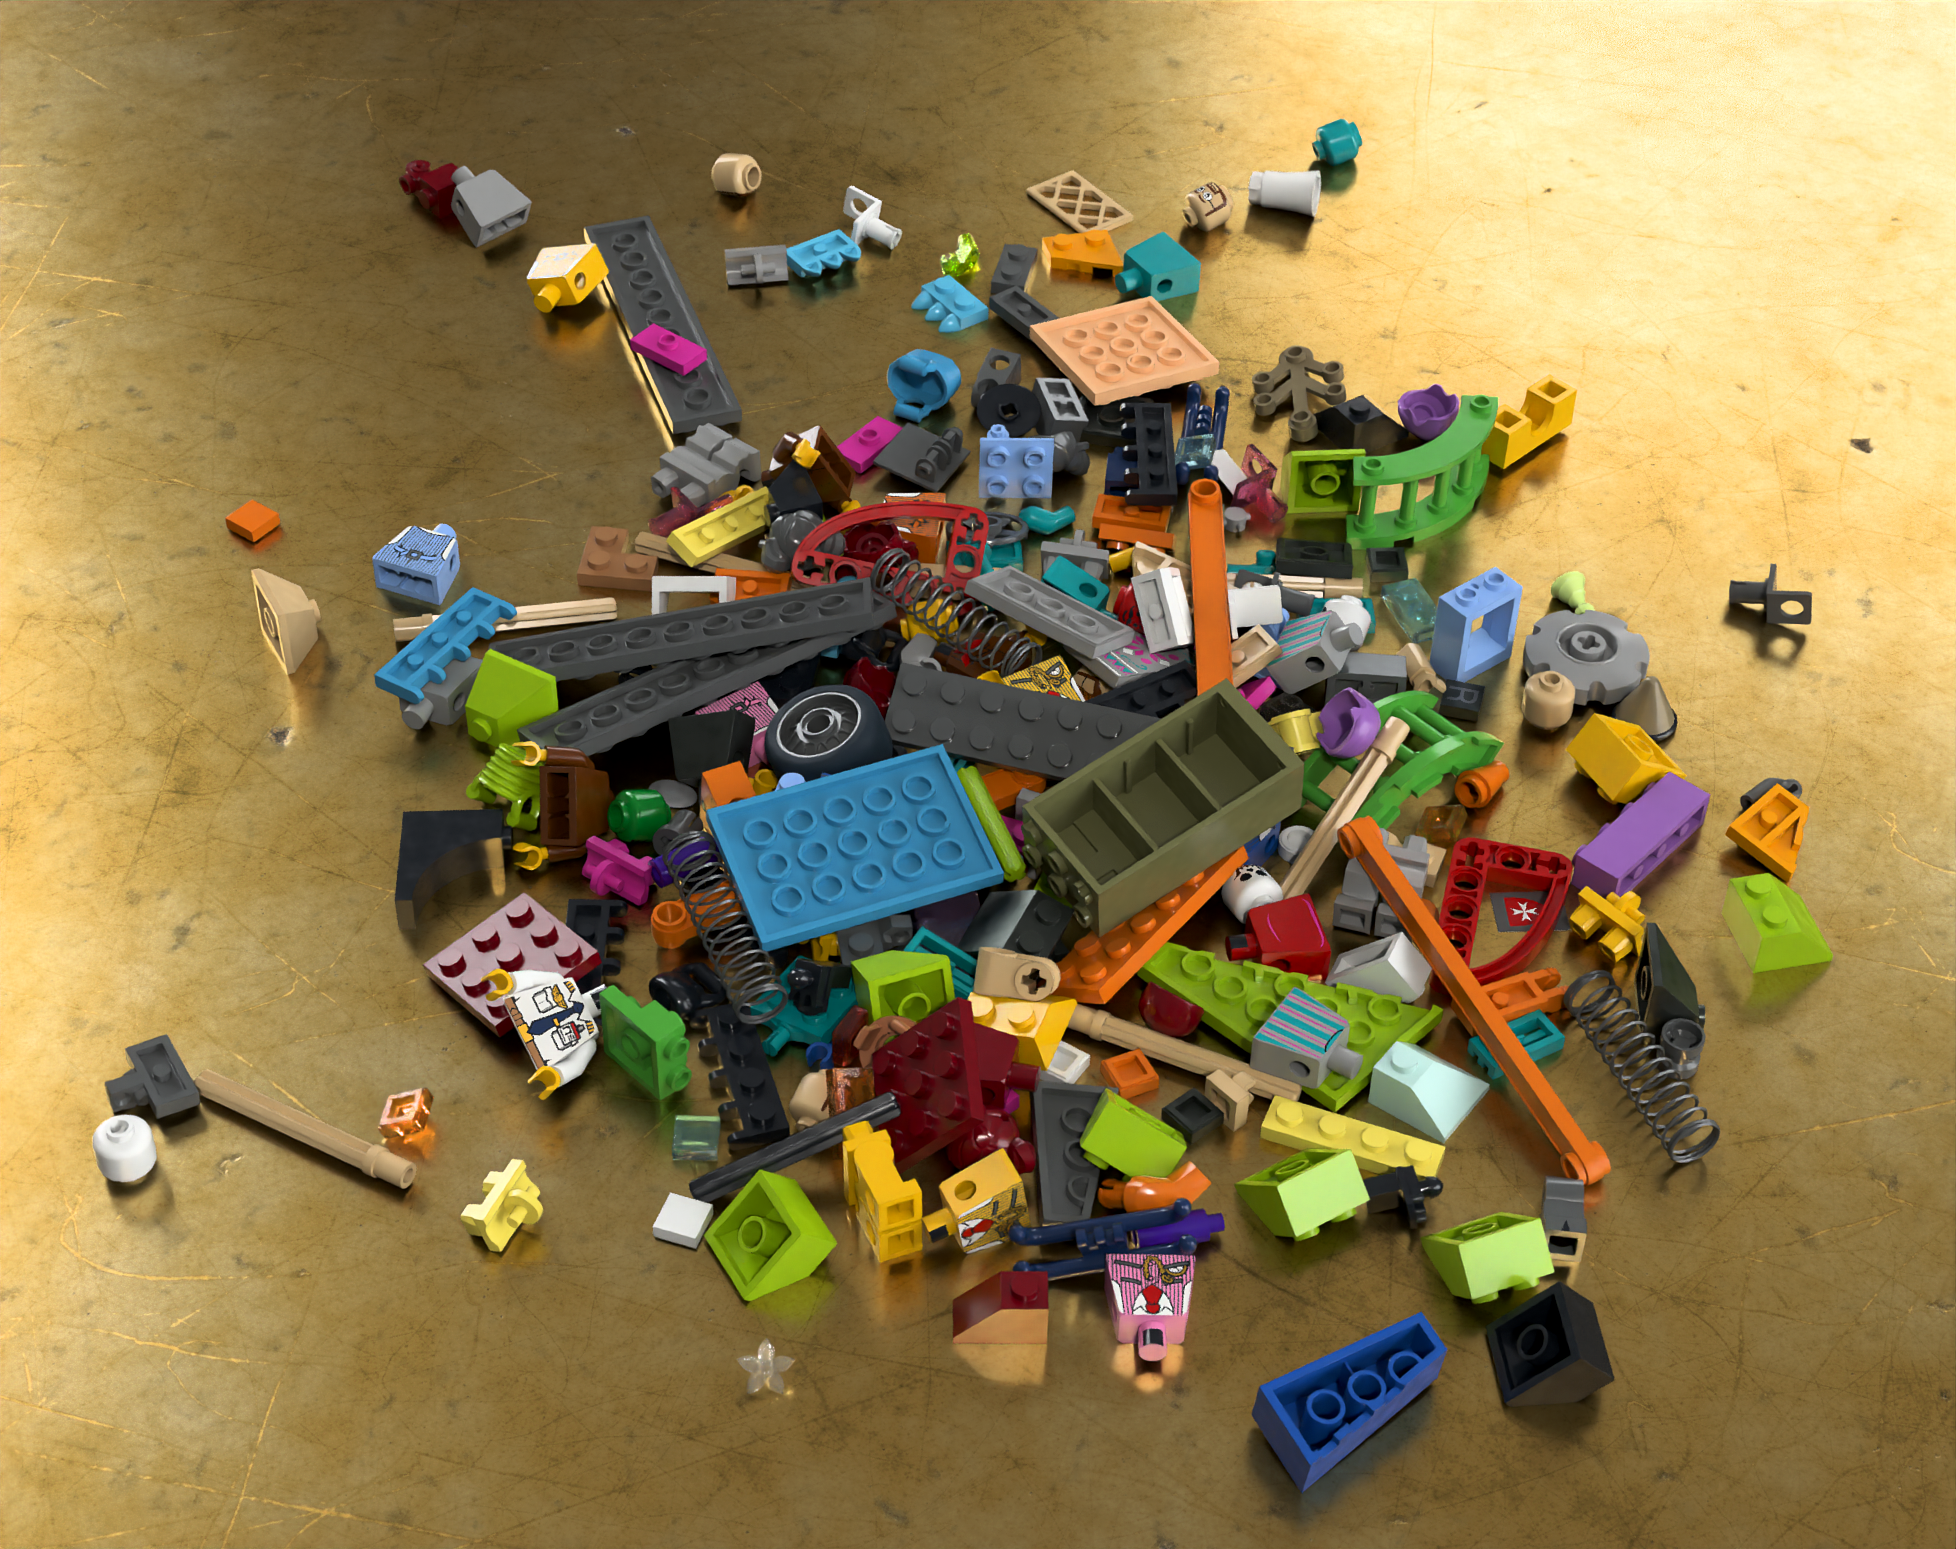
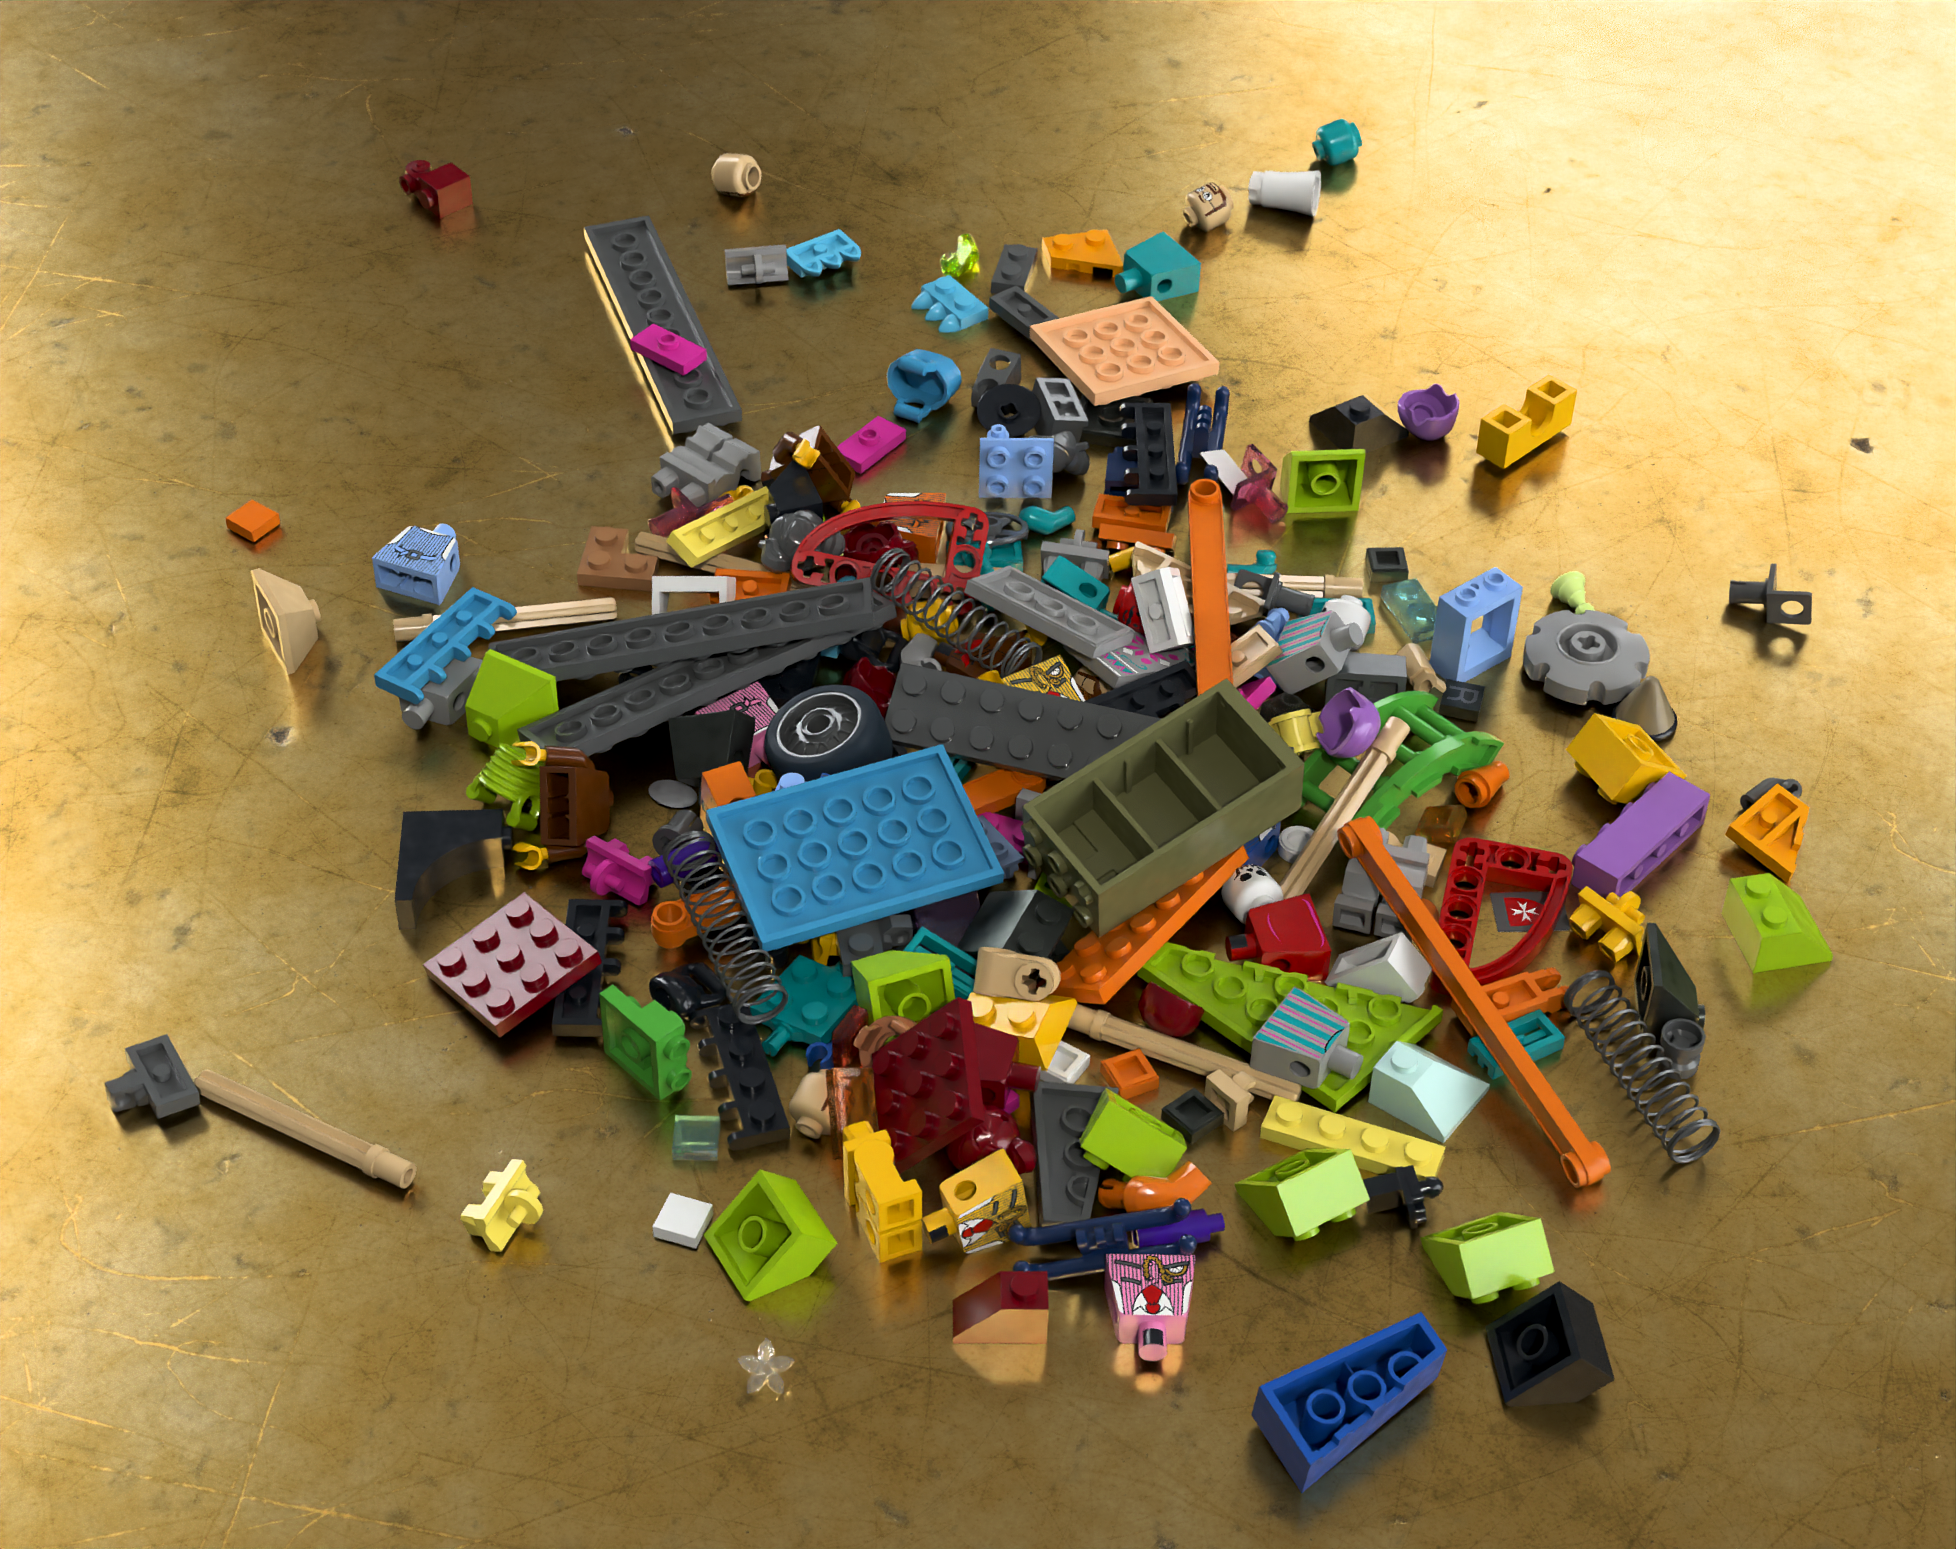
white head [92,1114,157,1182] -> none
clear orange tile [378,1087,434,1139] -> none
light grey torso [451,166,532,248] -> none
torso [481,969,607,1100] -> none
yellow torso [527,243,609,313] -> none
green head [607,789,671,843] -> none
black axle [689,1091,901,1203] -> none
black piece [788,958,852,1016] -> none
white bracket [843,185,902,249] -> none
dark grey hinge [873,423,970,493] -> none
lime axle [957,766,1026,882] -> none
tan window [1026,170,1133,233] -> none
clear light blue tile [1175,434,1217,470] -> none
light grey piece [1223,507,1251,532] -> none
white bracket [1227,582,1283,640] -> none
dark tan plant [1252,345,1347,441] -> none
pearl dark grey tile [1276,538,1353,579] -> none
bright green fence [1345,395,1498,550] -> none
tan head [1521,671,1575,730] -> none
dark grey leg [1539,1176,1587,1262] -> none

